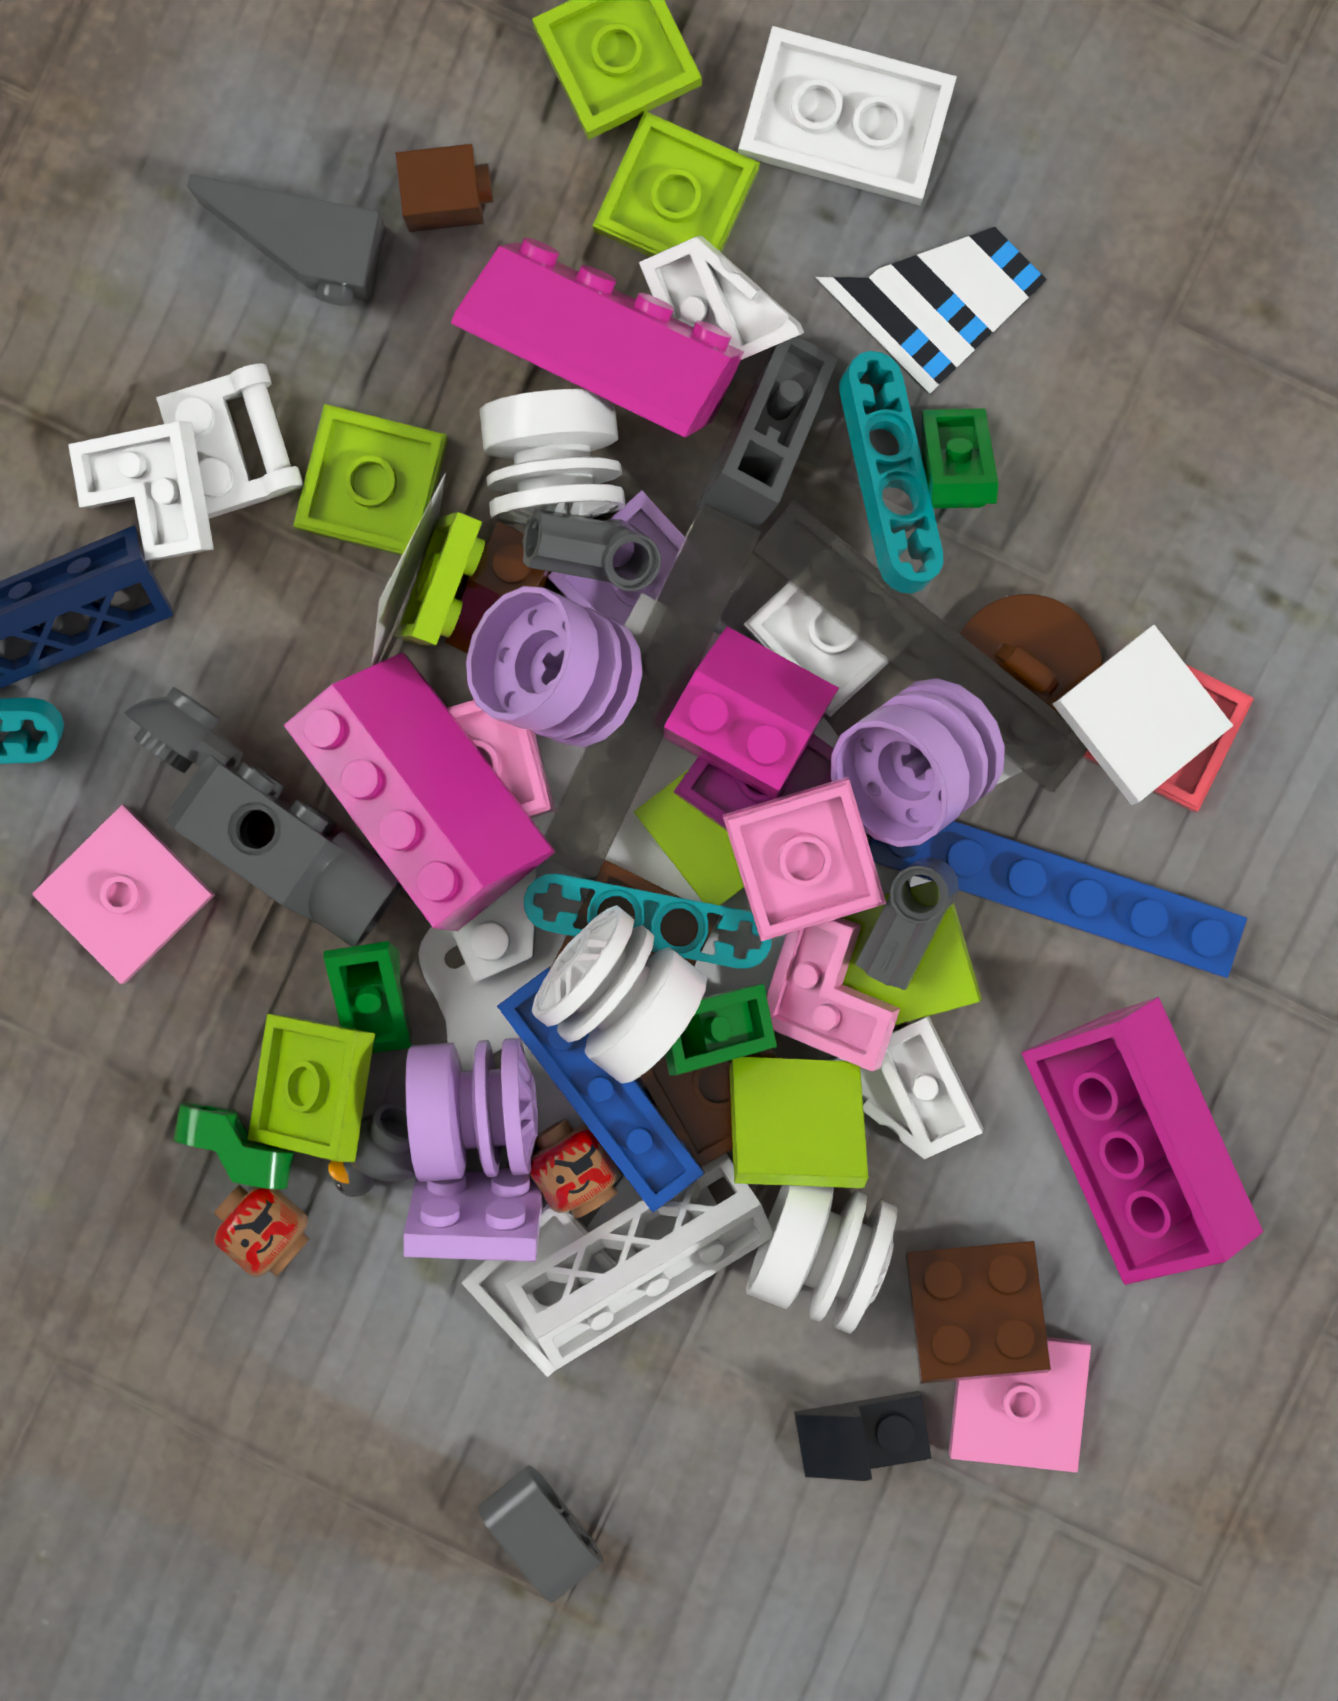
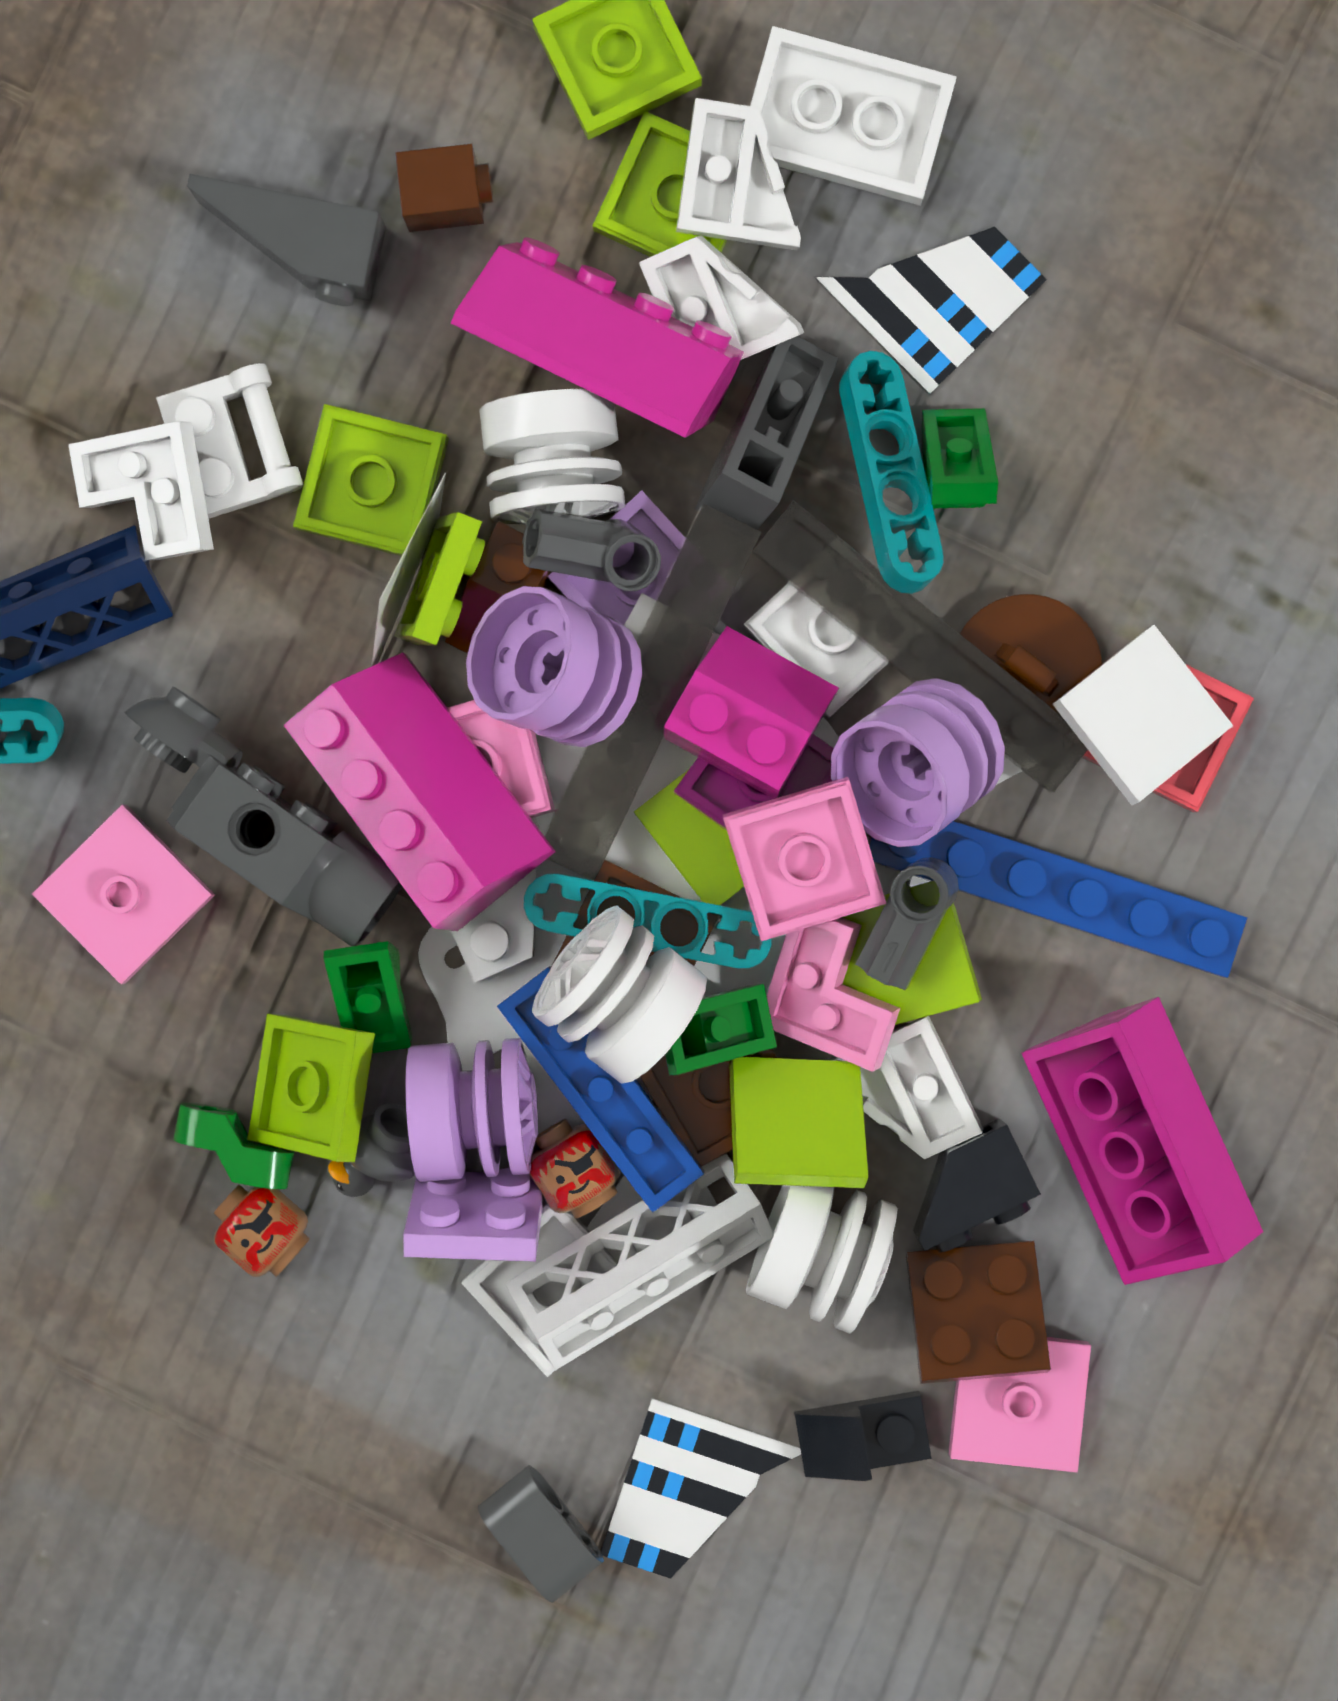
none -> sticker [601,1399,801,1579]
none -> white wing [676,98,801,251]
none -> black slope [913,1119,1041,1253]

